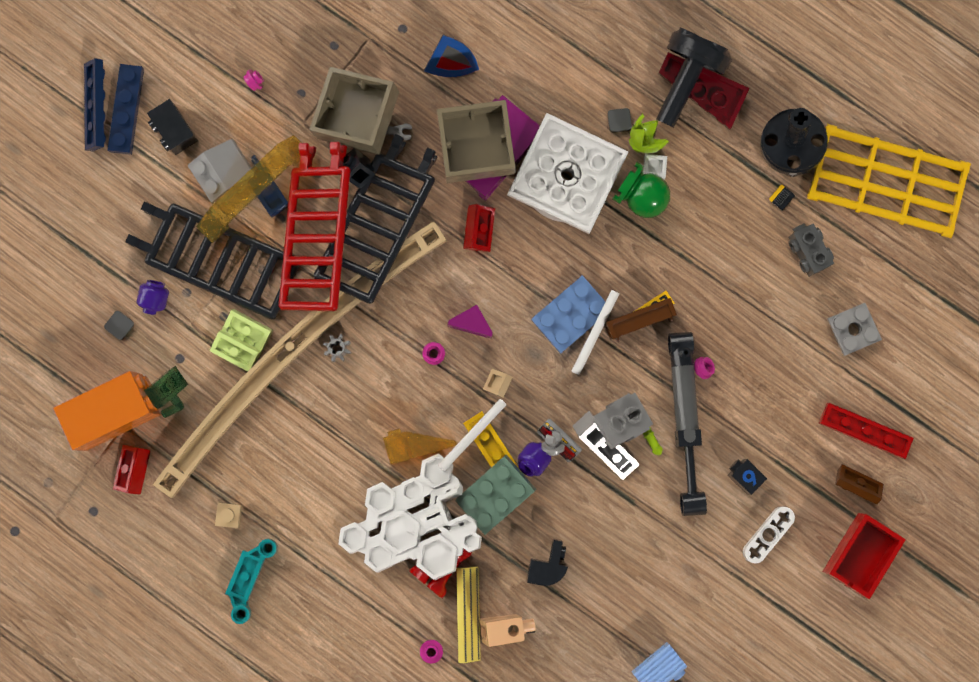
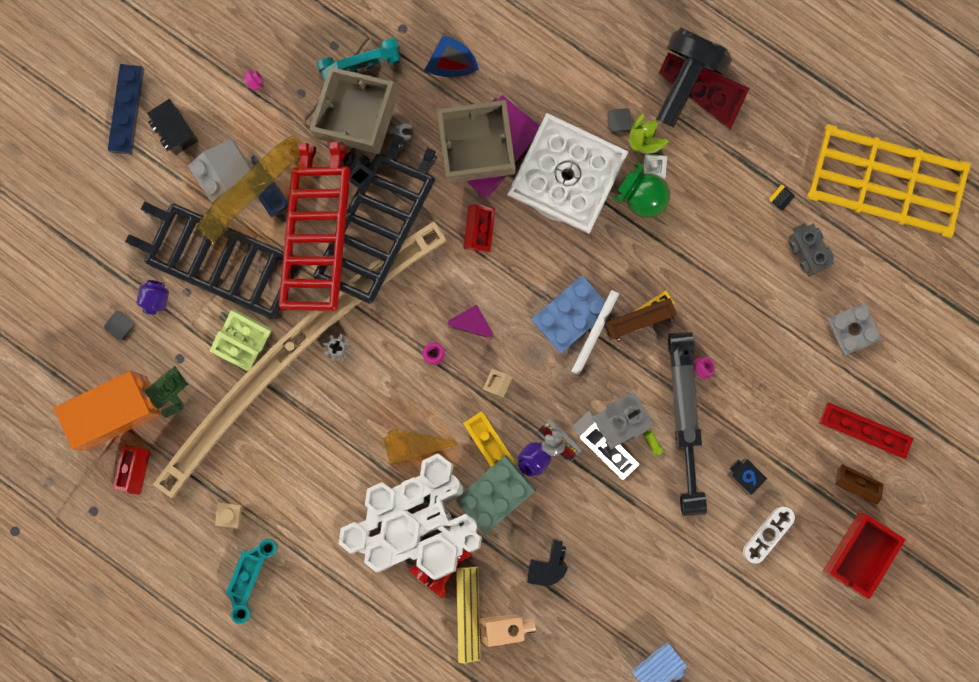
dark blue plate [84,58,106,152] -> none
dark pink plate [420,640,443,664] -> none
white bar [438,399,506,472] -> none
black piece [760,108,828,177] -> none
none -> teal plate [316,38,401,82]

